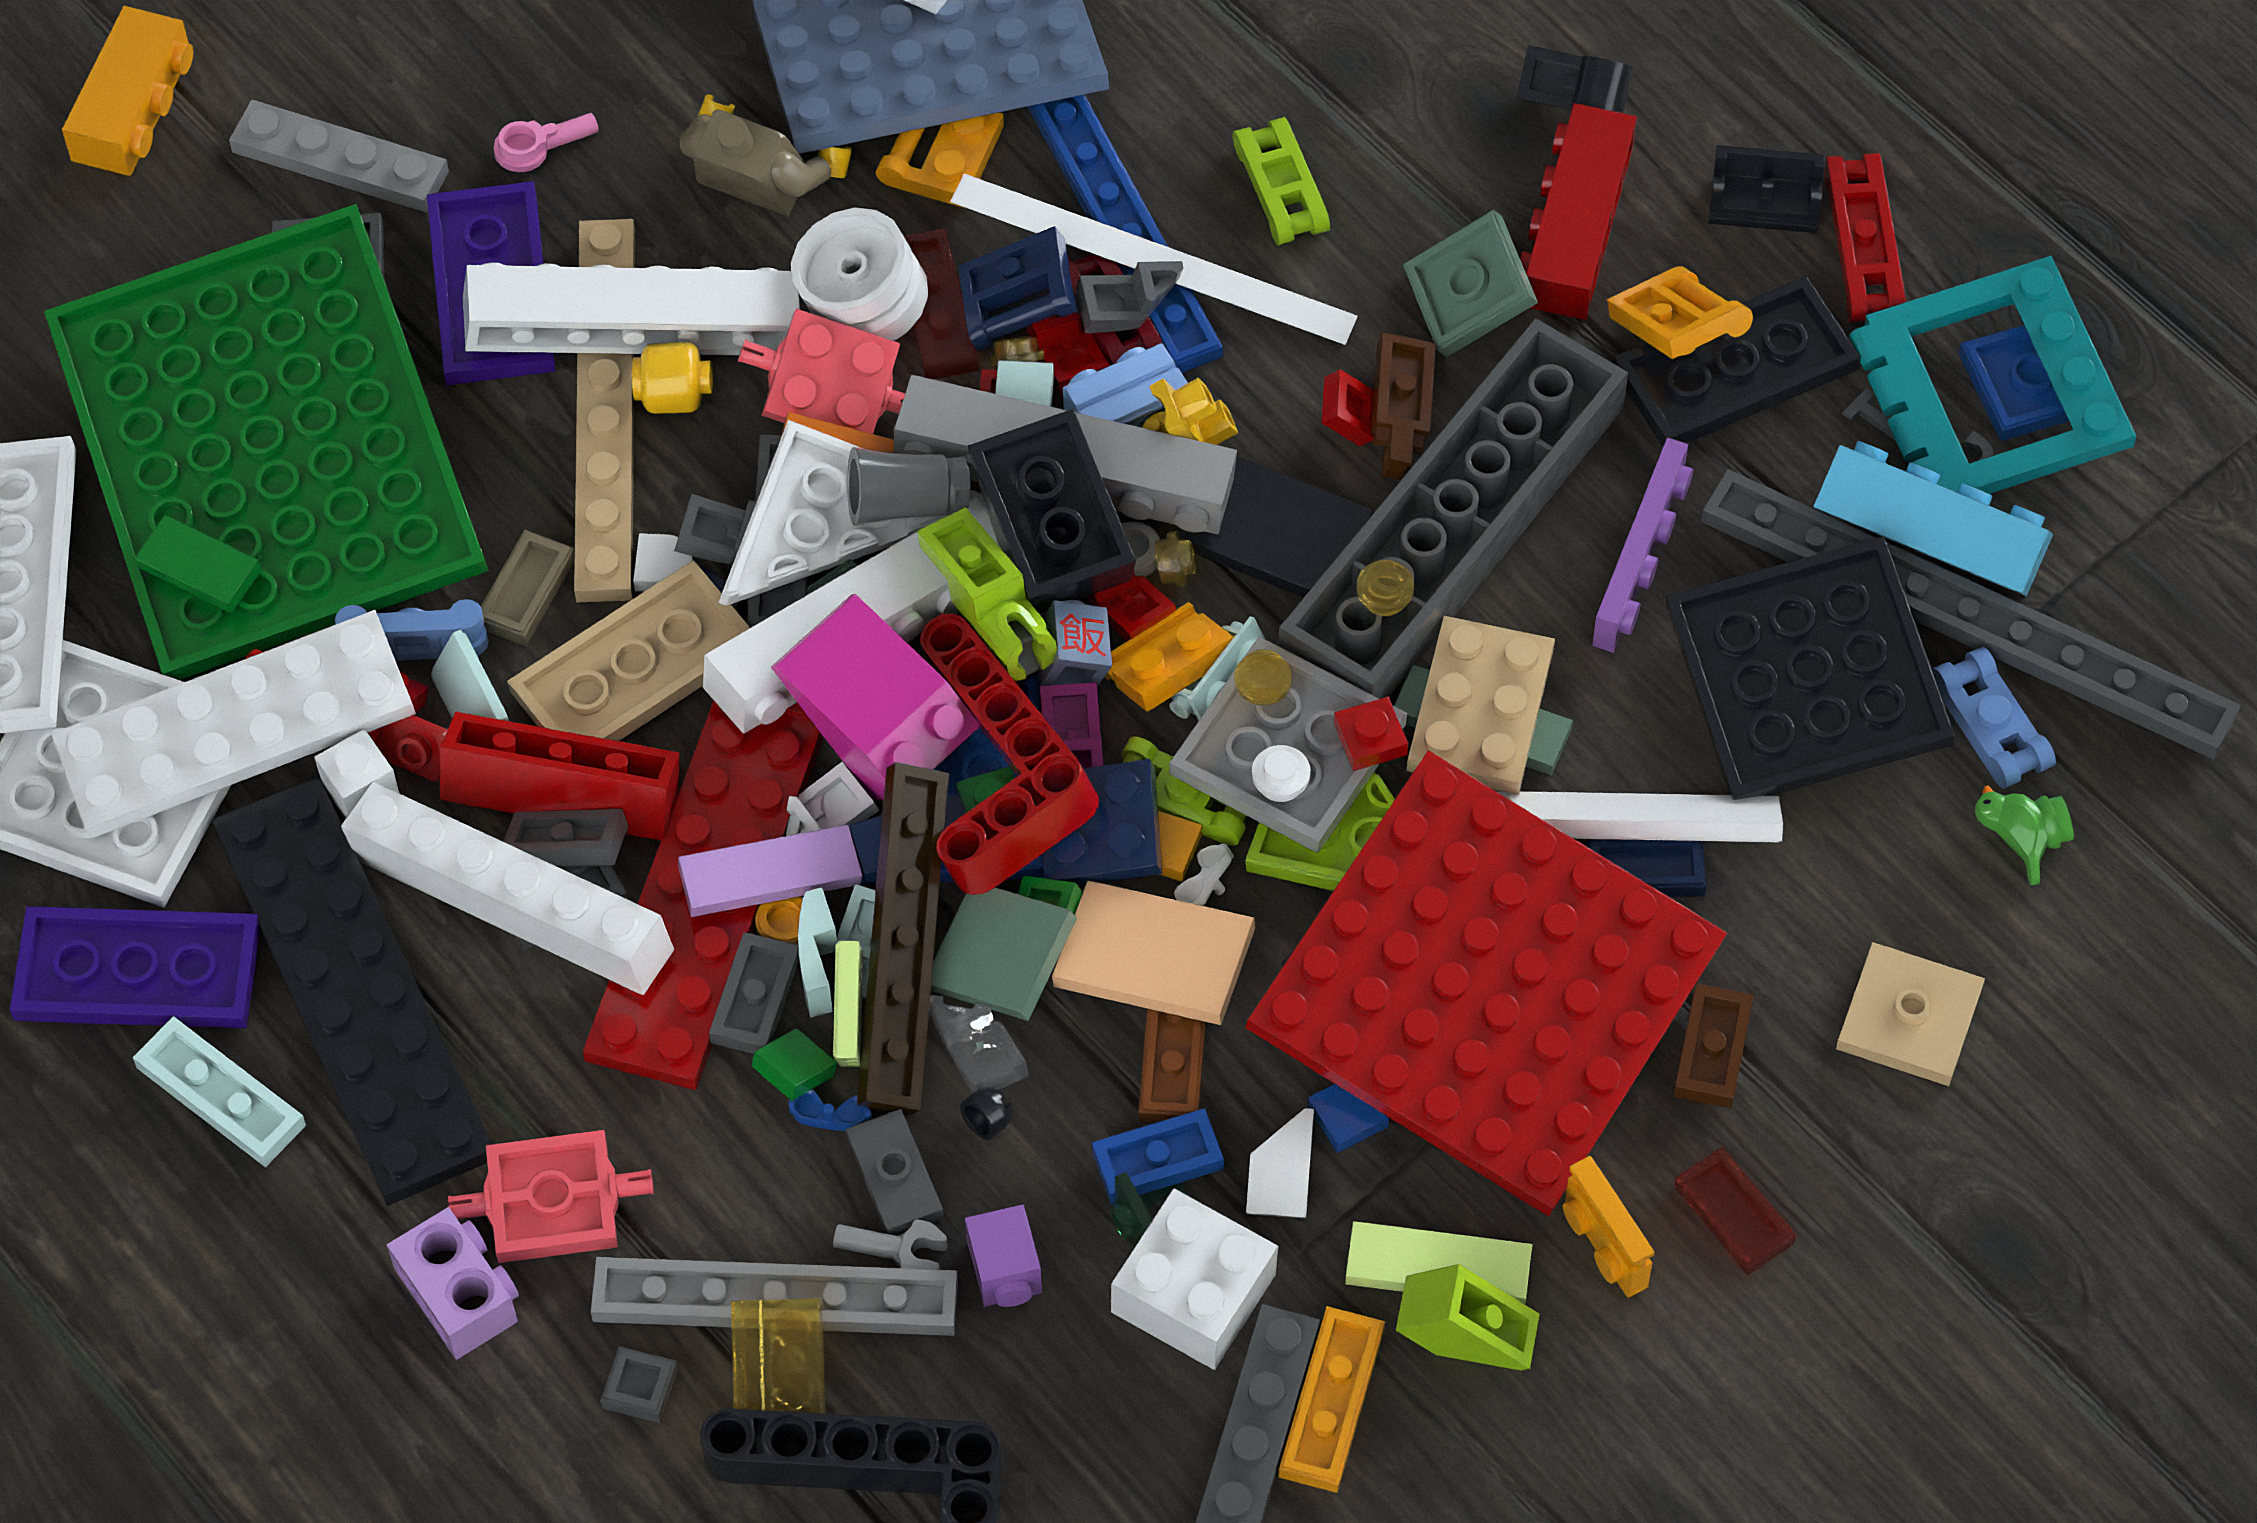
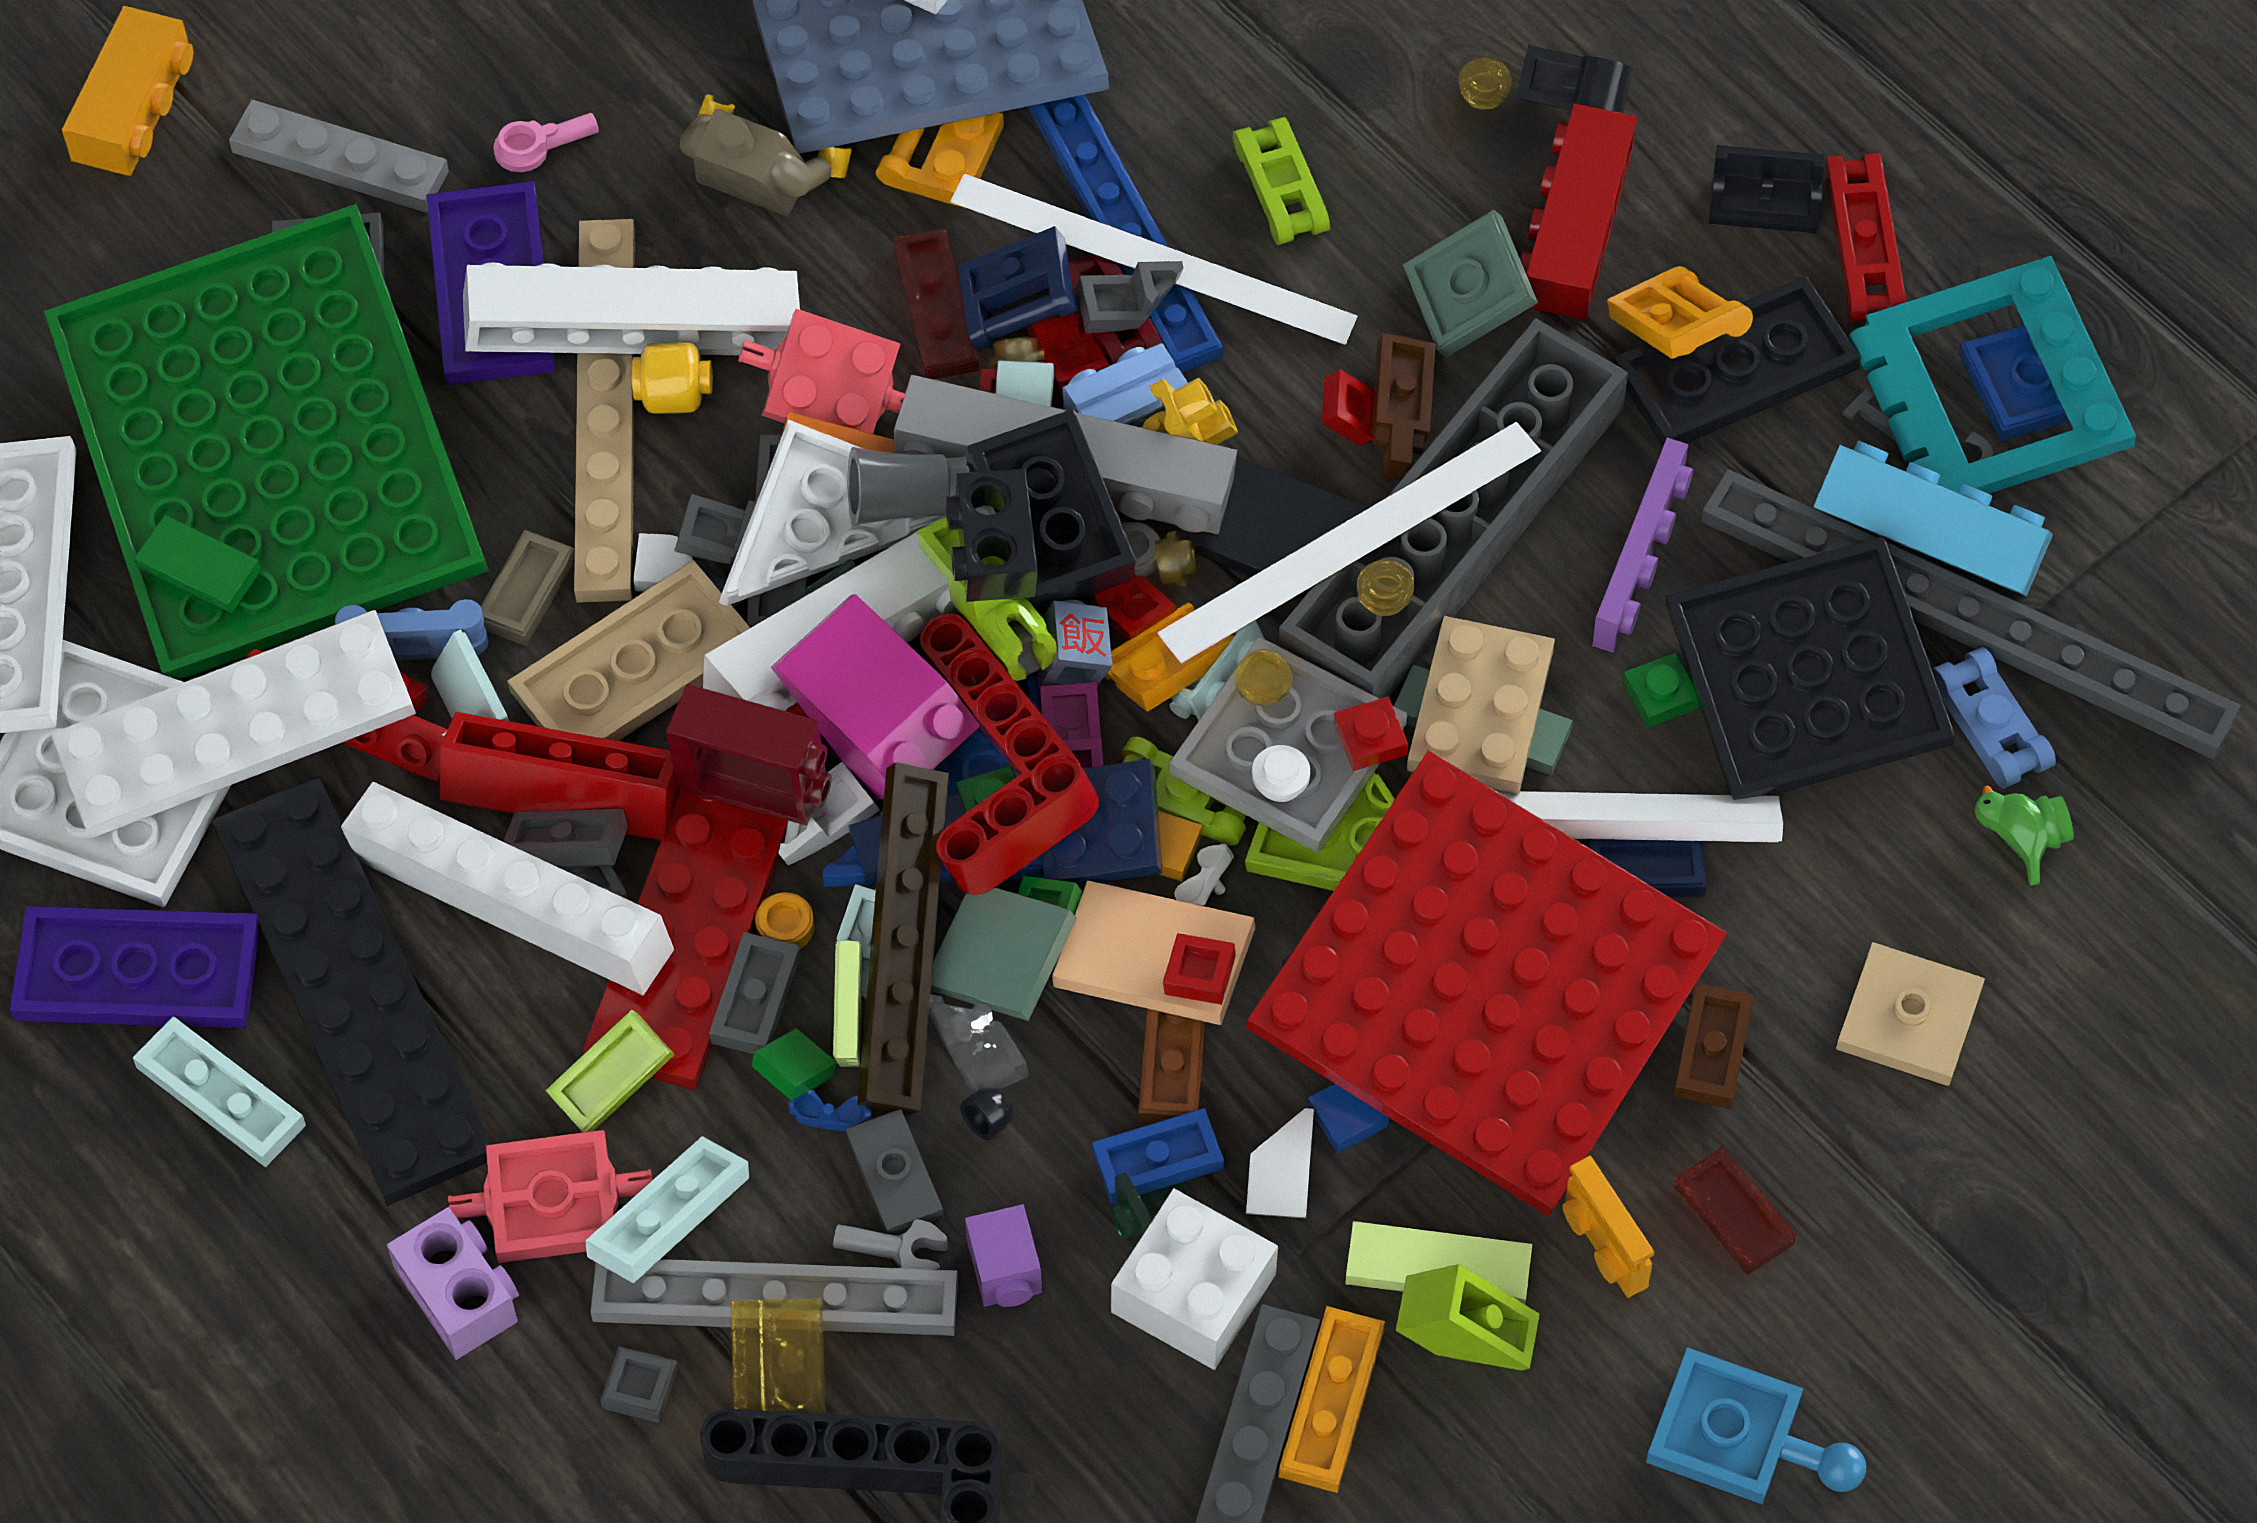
white brick [314,729,400,820] -> none
lavender tile [678,825,862,917] -> none
white wheel [791,208,928,341] -> none
light aqua slope [798,887,837,1018] -> none
none -> lime tile [545,1010,675,1132]
none -> light aqua plate [586,1136,749,1283]
none -> dark red window [666,684,832,826]
none -> black brick [946,469,1037,602]
none -> white sticker [1157,422,1541,663]
none -> red plate [1163,933,1236,1005]
none -> clear yellow plate [1458,58,1512,109]
none -> green plate [1622,653,1699,728]
none -> dark azure plate [1646,1347,1866,1505]

